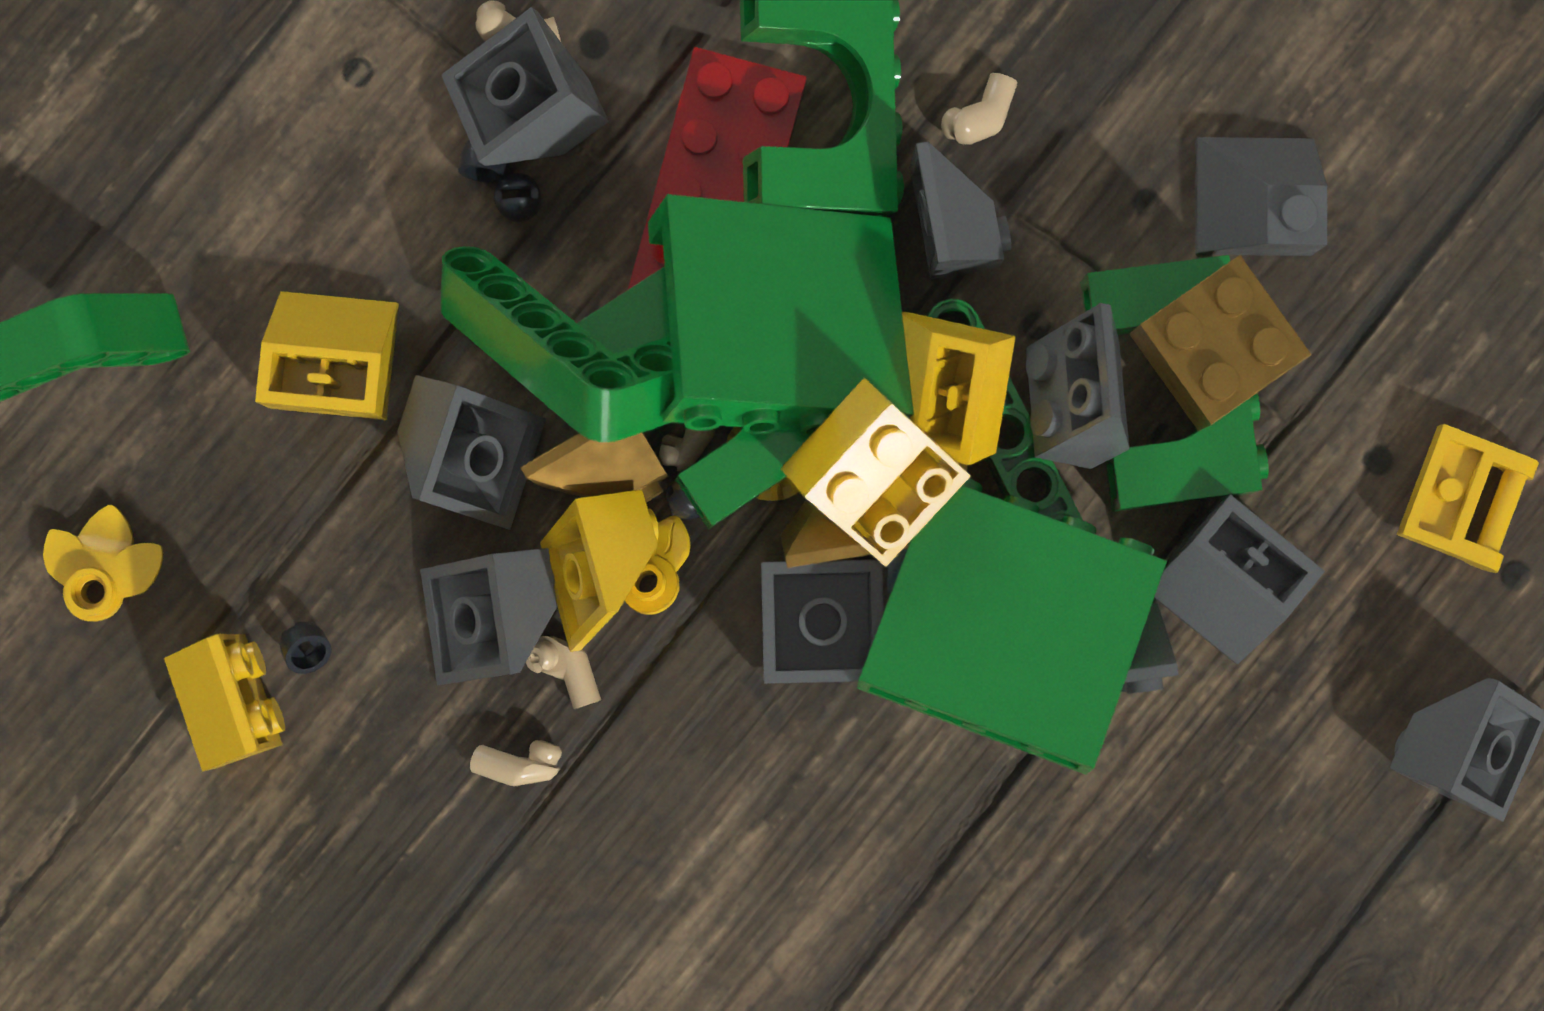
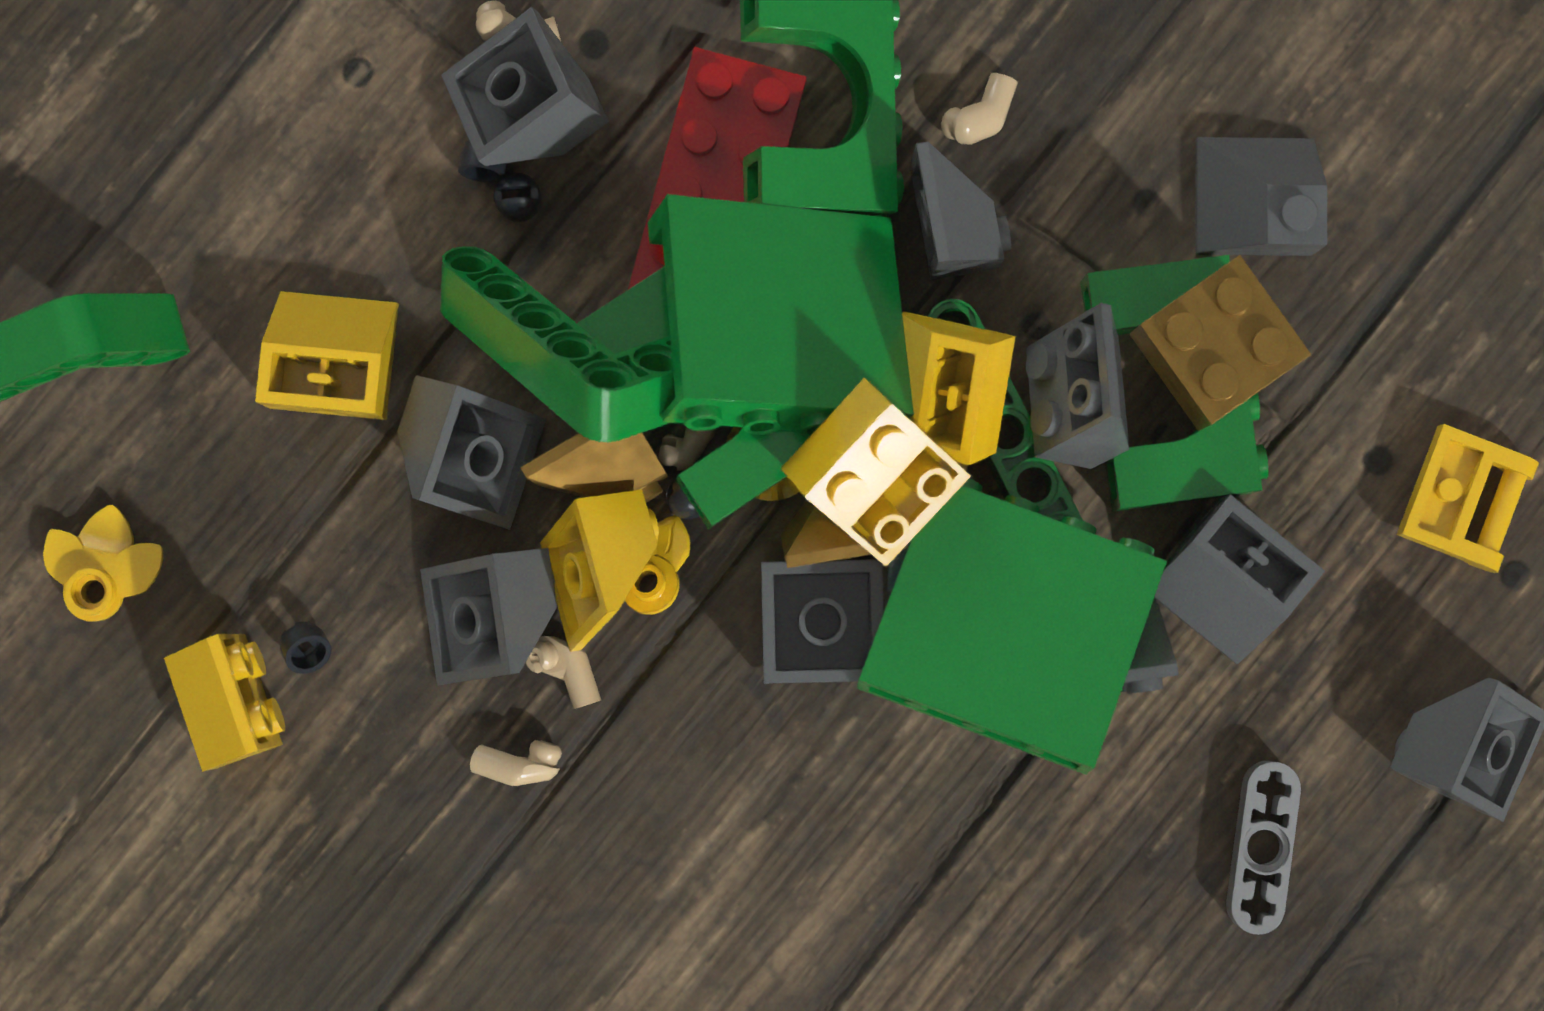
none -> light grey beam [1226,761,1301,935]

